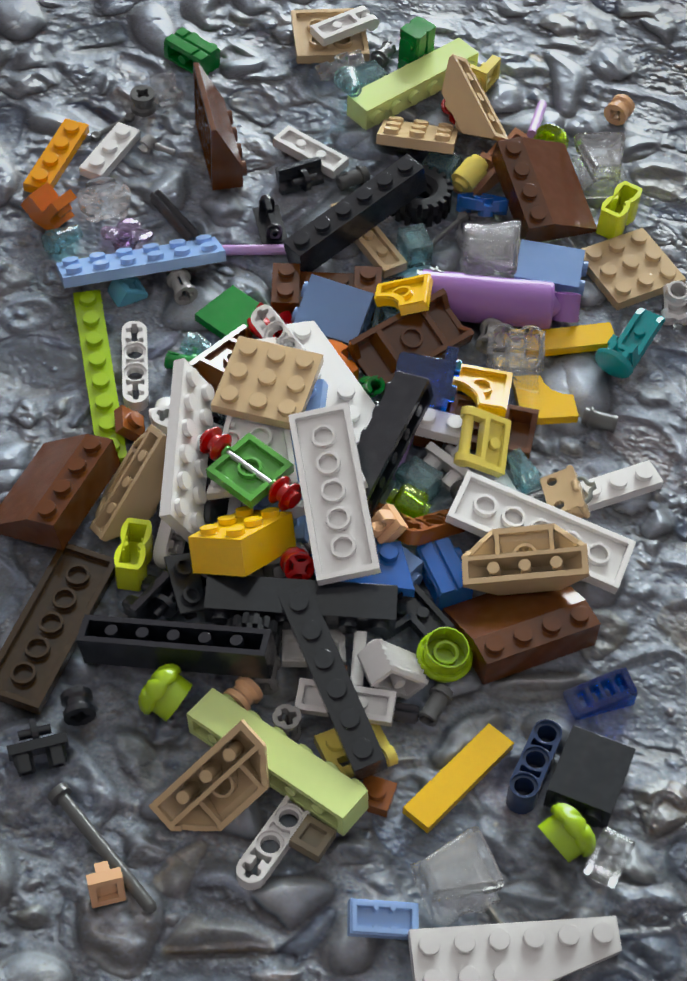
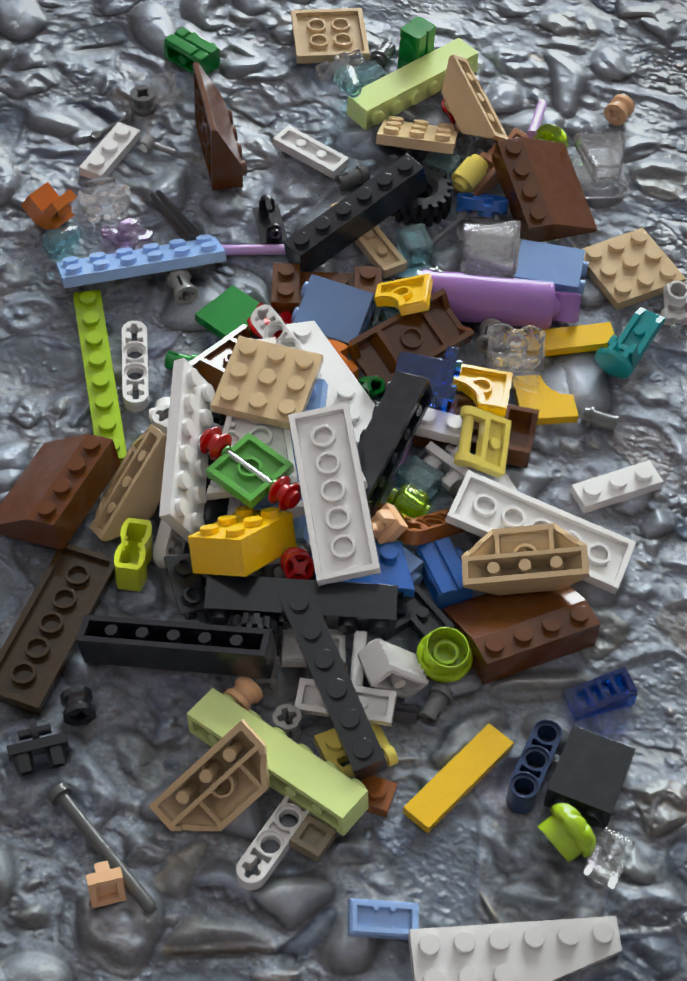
light orange plate [23,118,89,193] -> none
medium azure slope [107,277,148,307] -> none
dark orange plate [114,405,145,442] -> none
black hips [122,571,177,620] -> none
lime piece [138,664,193,721] -> none
clear light blue cone [179,331,213,355] -> none
black hips [275,157,324,195] -> none
white plate [310,6,380,47] -> none
clear piece [410,826,504,925] -> none
light yellow bracket [469,55,501,93] -> none
clear light blue cone [507,448,542,494] -> none
tan piece [525,465,597,519] -> none
neon yellow brick [596,181,642,239] -> none

